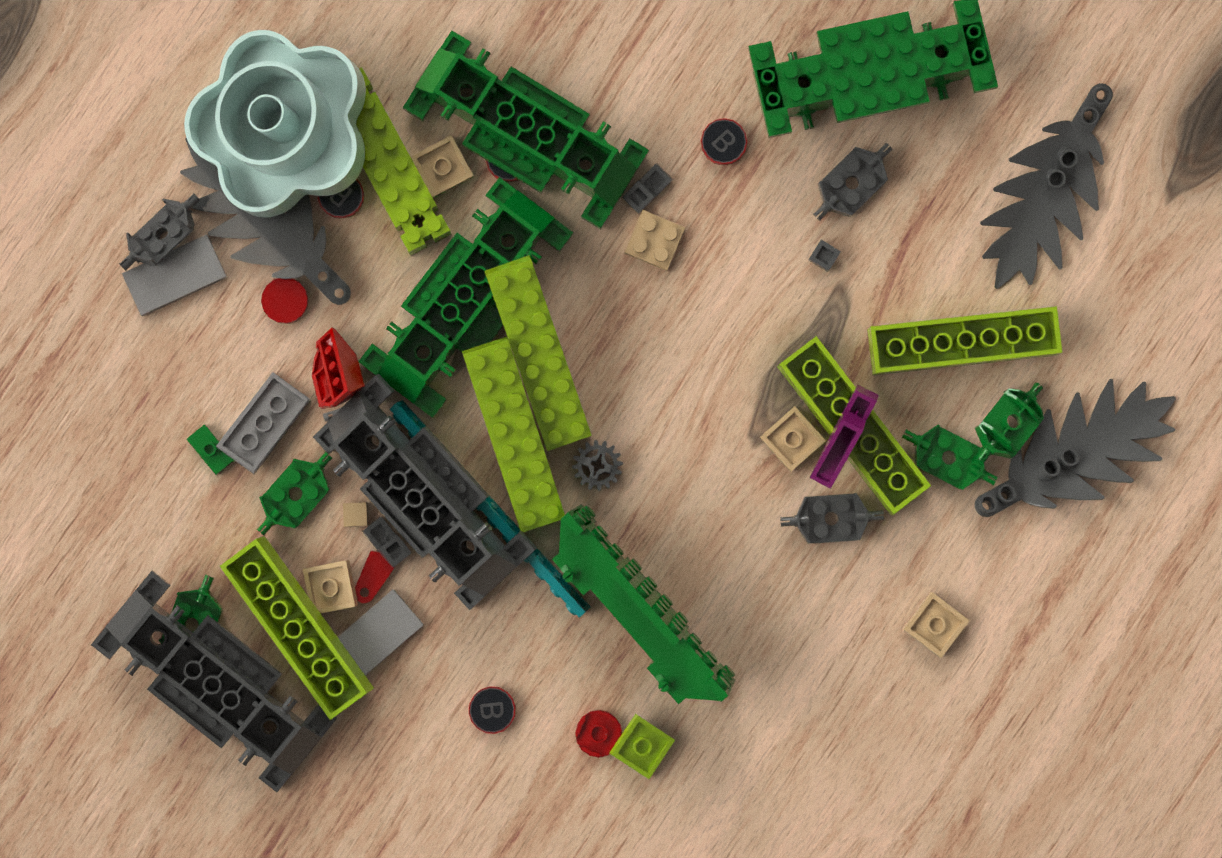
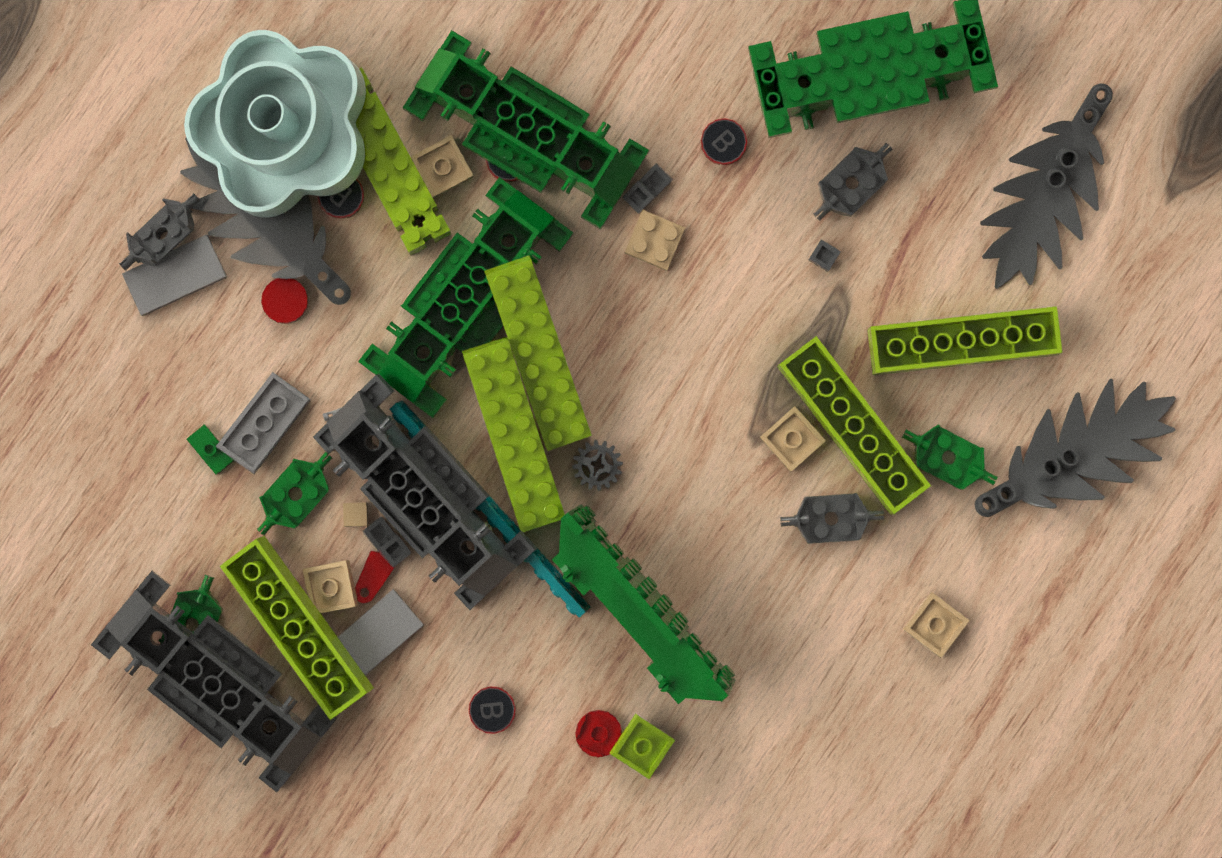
red wedge [312,327,365,409] -> none
magenta slope [810,384,879,489] -> none
green plate [975,382,1044,465] -> none

